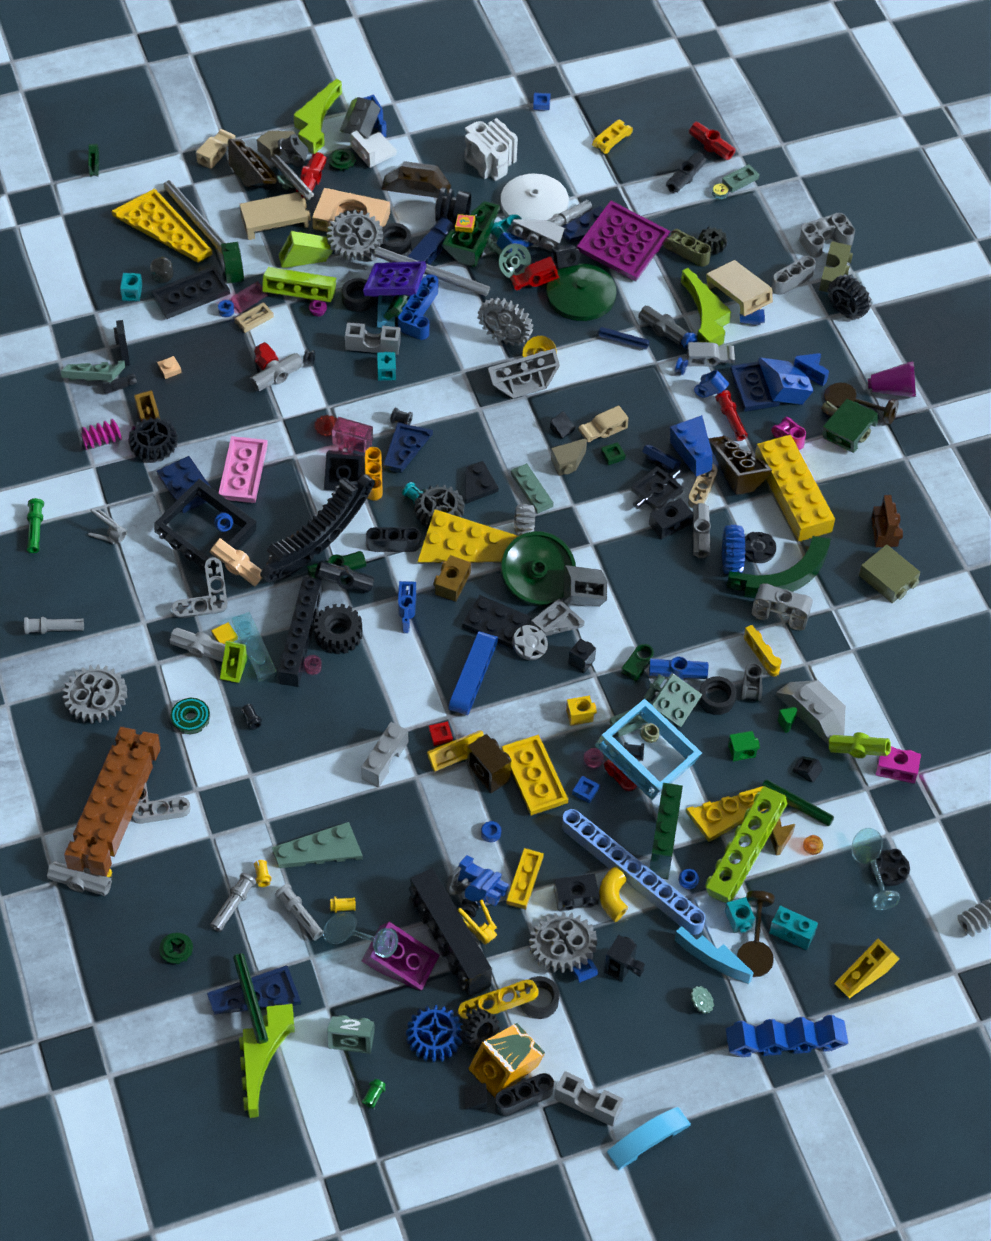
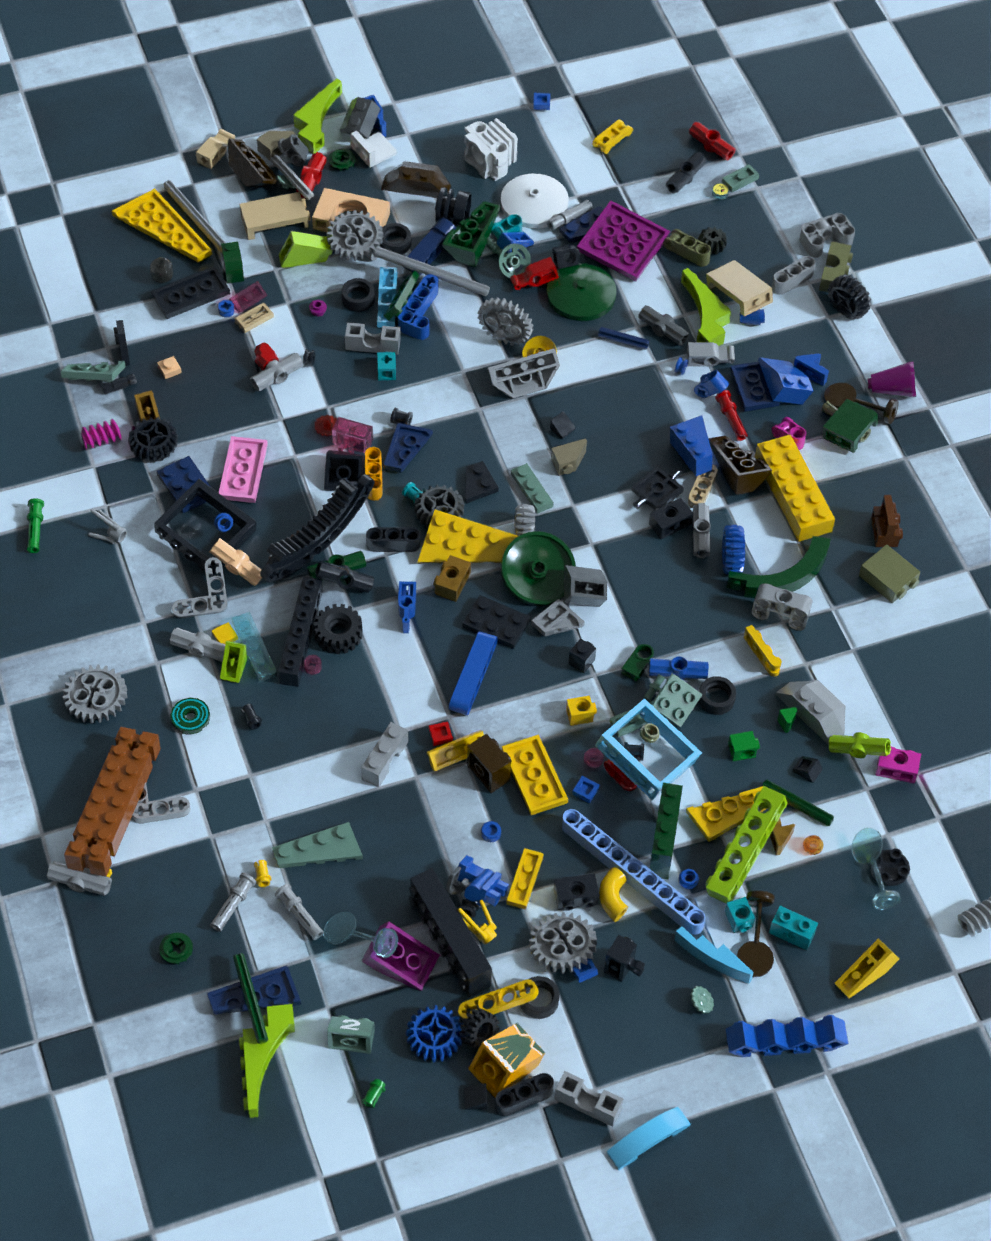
light grey pin [24,617,84,634] -> none
dark green piece [88,144,99,177] -> none
teal brick [120,273,142,301] -> none
lime brick [262,267,336,302] -> none
yellow pin [330,897,356,913] -> none
dark purple plate [363,261,426,297] -> none
yellow tile [455,214,475,233] -> none
light grey slope [507,219,565,252] -> none
light grey wheel [512,625,548,660] -> none
tan piece [578,406,628,442] -> none
dark green tile [601,442,626,465] -> none
dark blue plate [642,445,682,470] -> none
blue plate [681,332,697,350] -> none
dark grey piece [741,663,763,702] -> none
black wheel [745,531,777,563] -> none

